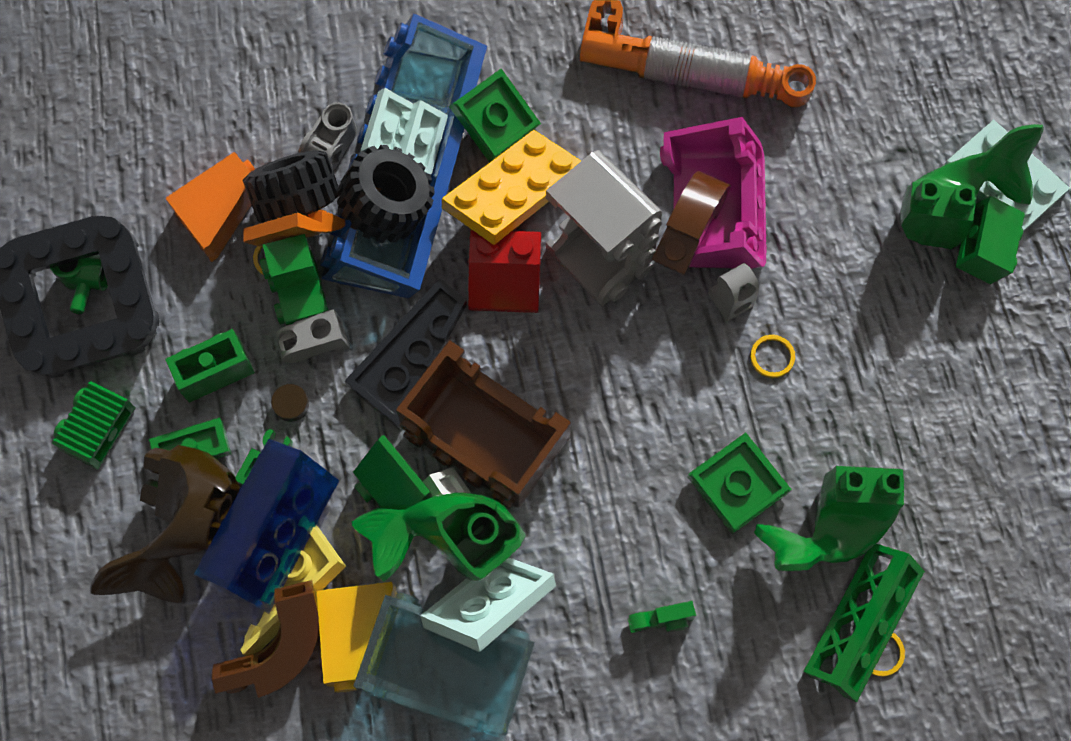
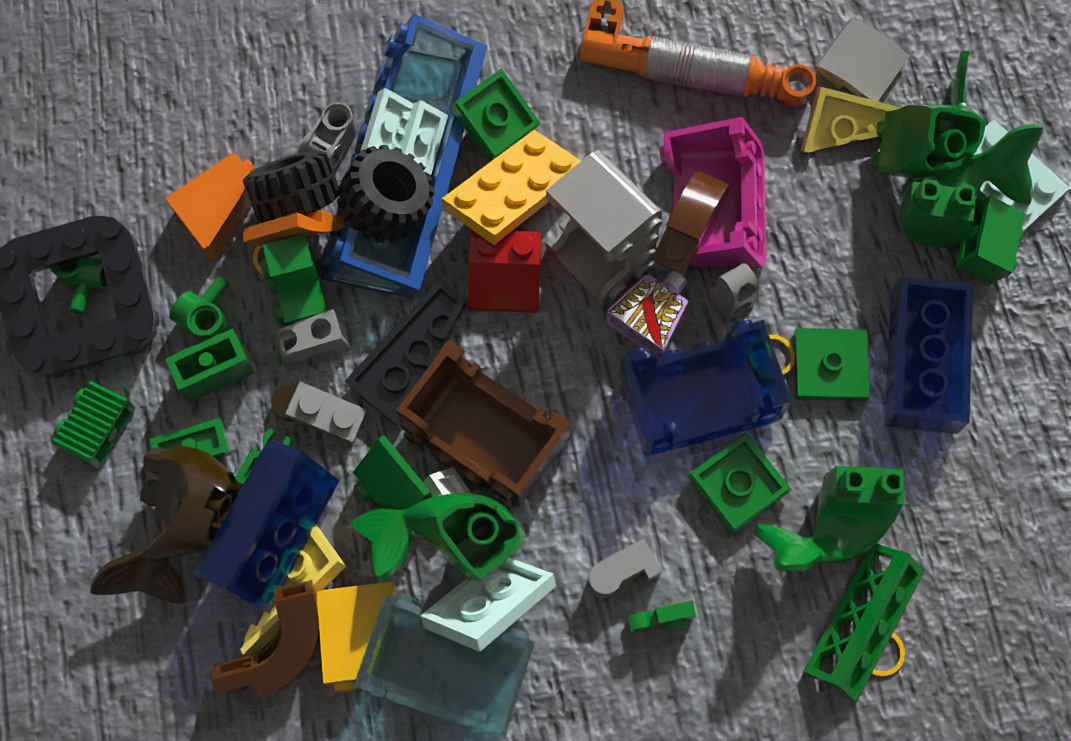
none -> green piece [169,277,230,343]
none -> light grey plate [284,381,367,445]
none -> light grey leg [588,538,662,599]
none -> torso [606,271,688,361]
none -> clear blue windscreen [619,319,792,456]
none -> green plate [794,328,870,401]
none -> light yellow wing [800,87,900,153]
none -> light grey slope [814,18,910,101]
none -> green hips [872,51,986,178]
none -> clear blue brick [885,277,973,434]

